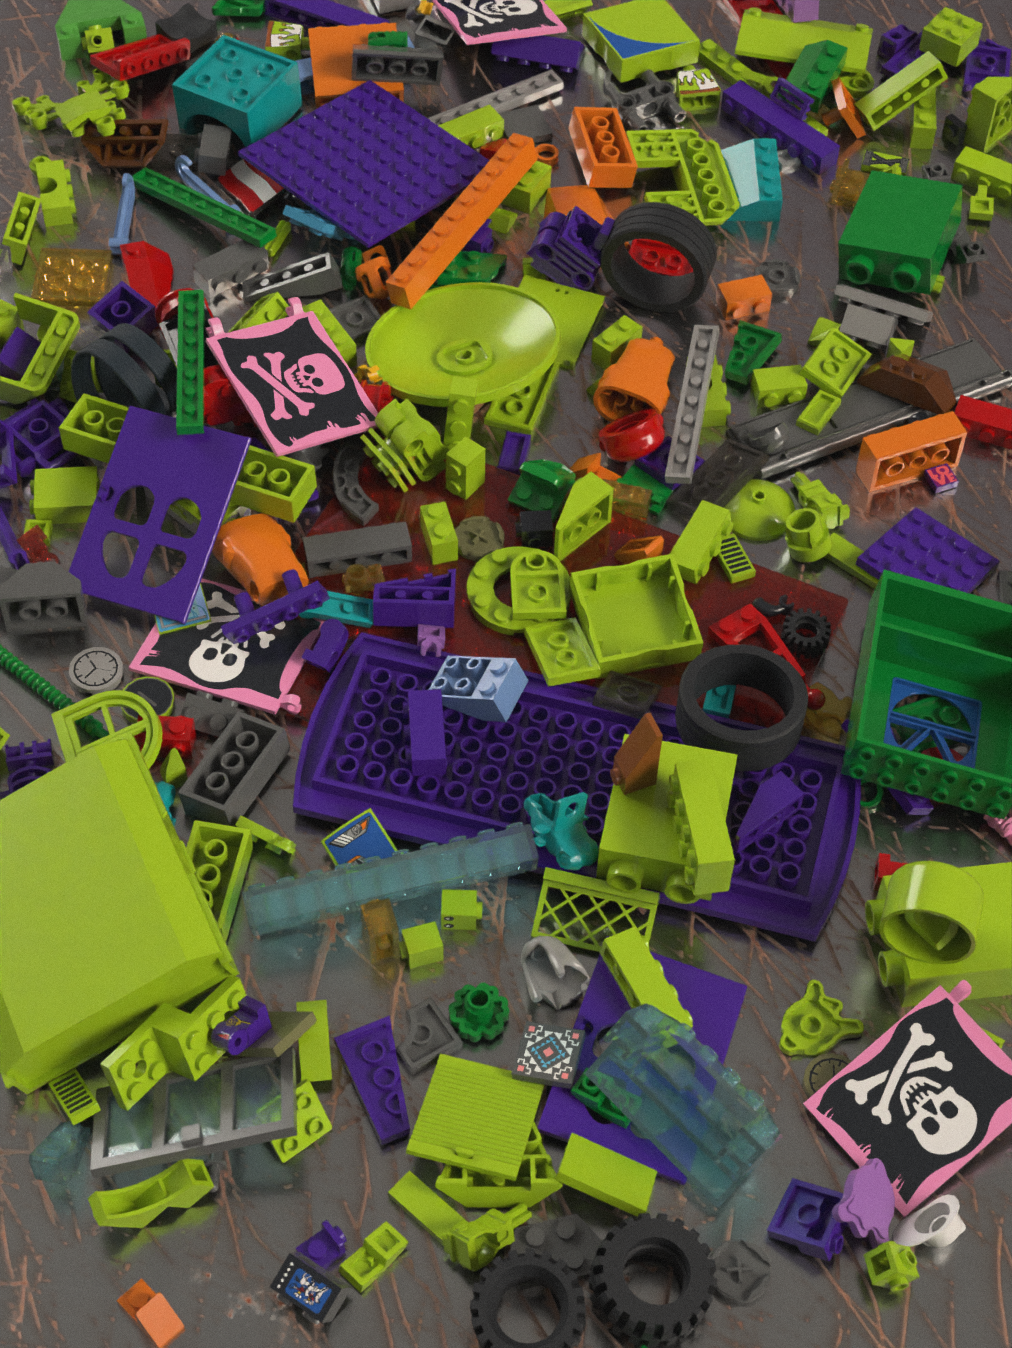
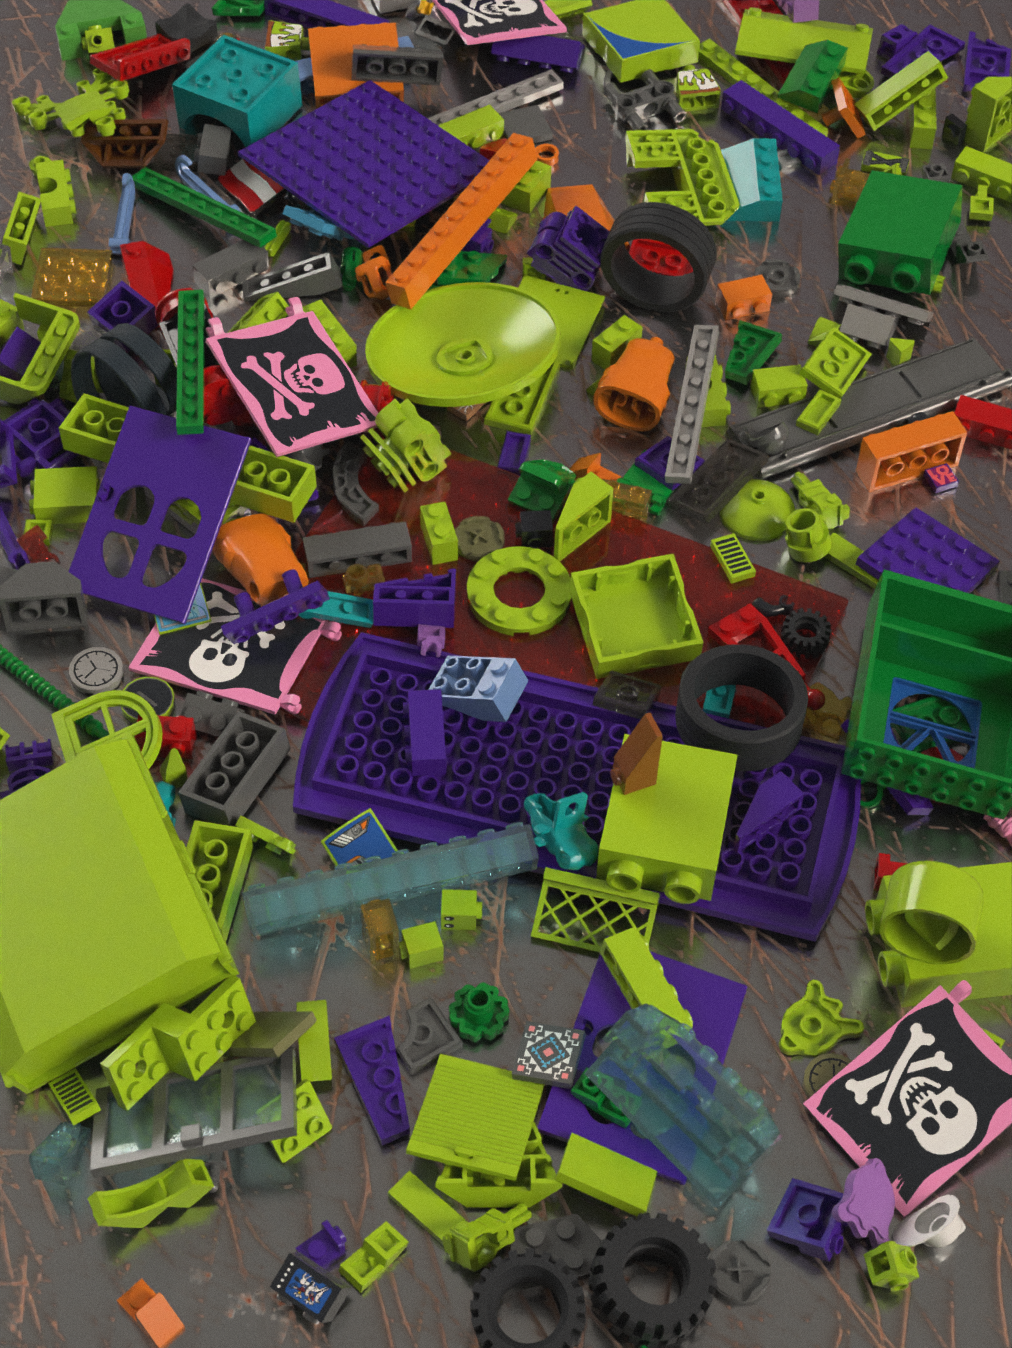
dark purple leg [211,995,272,1055] -> none
dark purple leg [301,618,349,674] -> none
dark grey tile [329,295,381,344] -> none
yellow piece [354,364,383,384] -> none
green hinge [367,31,408,47] -> none
lime brick [443,376,478,451] -> none
lime brick [446,436,485,500] -> none
lime tile [510,550,567,620] -> none
light grey hair [521,936,590,1010] -> none
lime plate [524,617,601,687] -> none
orange brick [568,107,638,188] -> none
dark purple tile [592,217,615,251] -> none
red piece [598,409,665,462] -> none
orange slope [614,536,664,565] -> none
lime brick [667,759,735,895] -> none
lime brick [670,500,733,584] -> none
lime plate [741,69,778,94] -> none
dark purple tile [770,78,814,120] -> none
reddish brown wedge [857,354,956,414] -> none
lime brick [919,7,983,67] -> none

